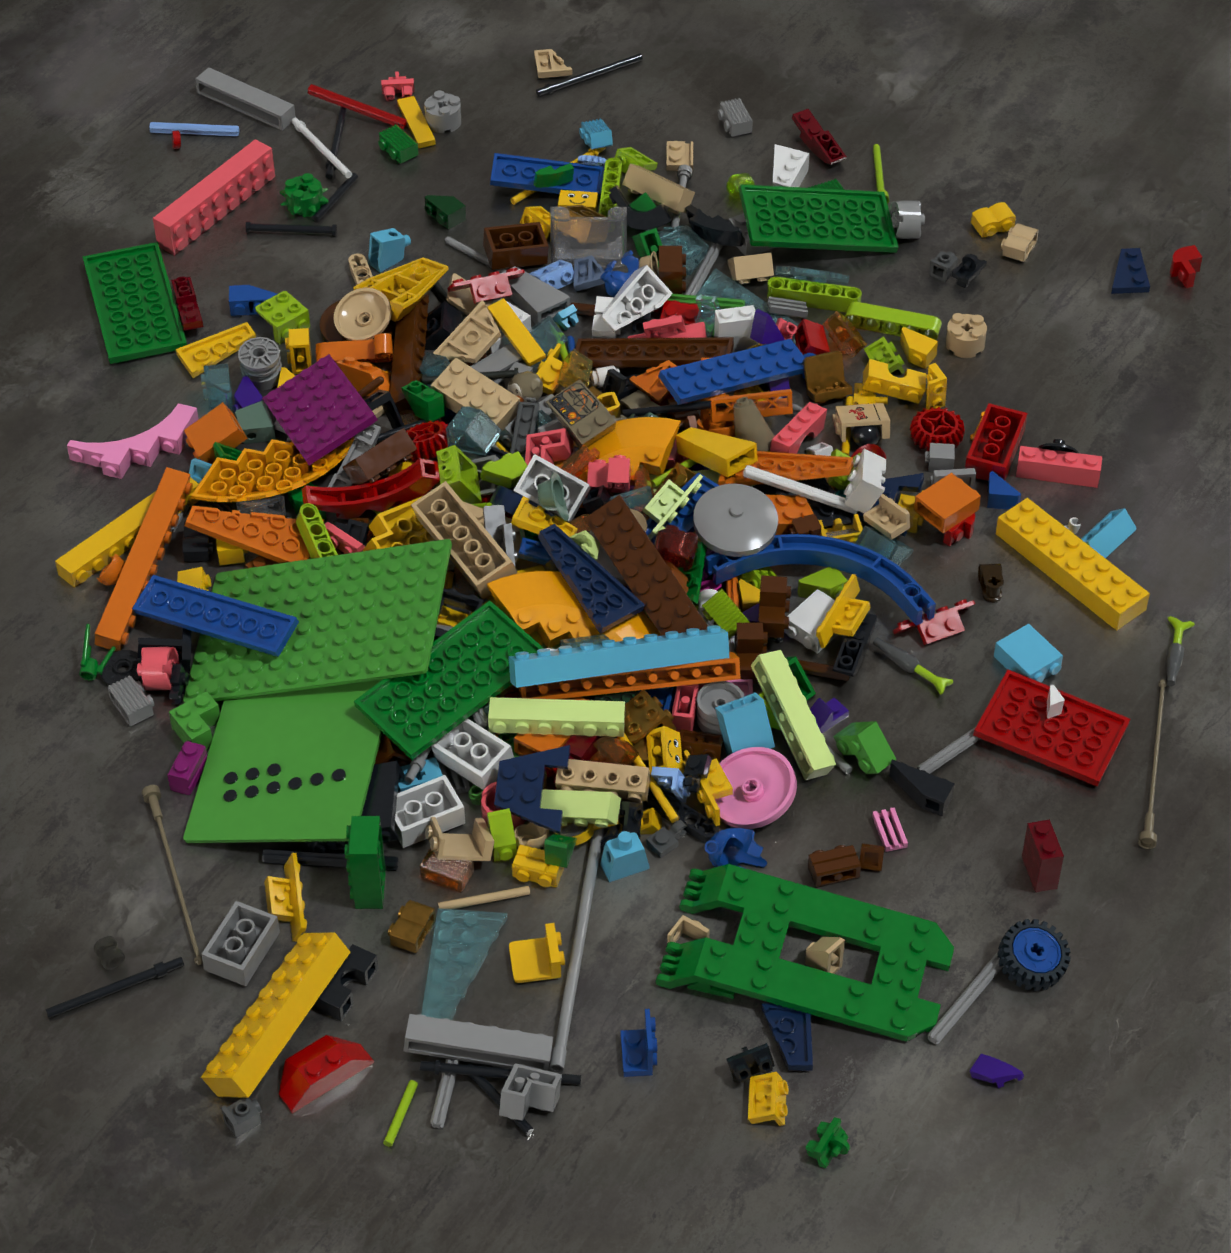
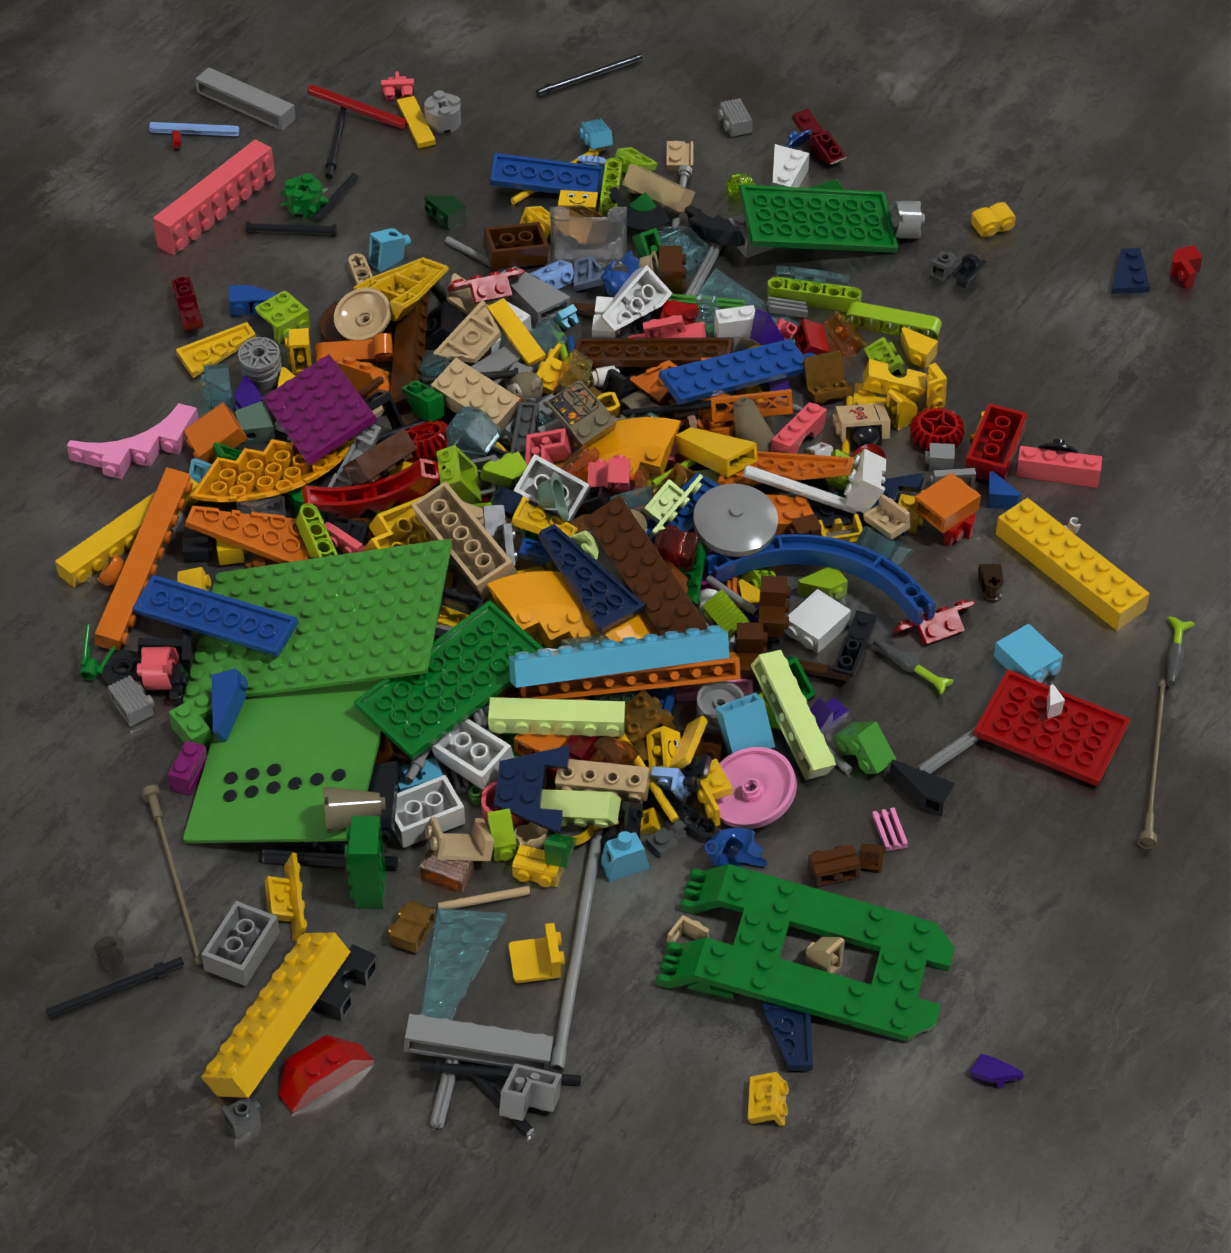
green plate [82,242,187,364] -> none
white bar [291,117,352,178] -> none
green brick [378,124,419,164] -> none
lime bar [383,1080,418,1147] -> none
tan wing [534,49,572,78] -> none
green slope [534,163,574,188] -> none
blue bracket [620,1009,657,1077] -> none
coral brick [672,684,699,732] -> none
black hips [726,1043,775,1082] -> none
tan slope [727,253,774,284] -> none
green hips [806,1117,851,1168] -> none
yellow bracket [816,574,871,648] -> none
lime piece [873,144,889,204] -> none
light grey axle [928,950,1003,1045] -> none
tan brick [946,313,987,358] -> none
wheel [997,919,1071,991] -> none
tan brick [1001,223,1039,262] -> none
dark red brick [1022,819,1064,893] -> none
medium azure panel [1081,508,1137,558] -> none
none -> blue slope [212,668,248,742]
none -> dark tan cone [323,786,386,833]
none -> yellow tile [669,715,708,770]
none -> light grey bar [706,575,759,616]
none -> blue dish [785,129,813,149]
none -> yellow slope [886,389,918,431]

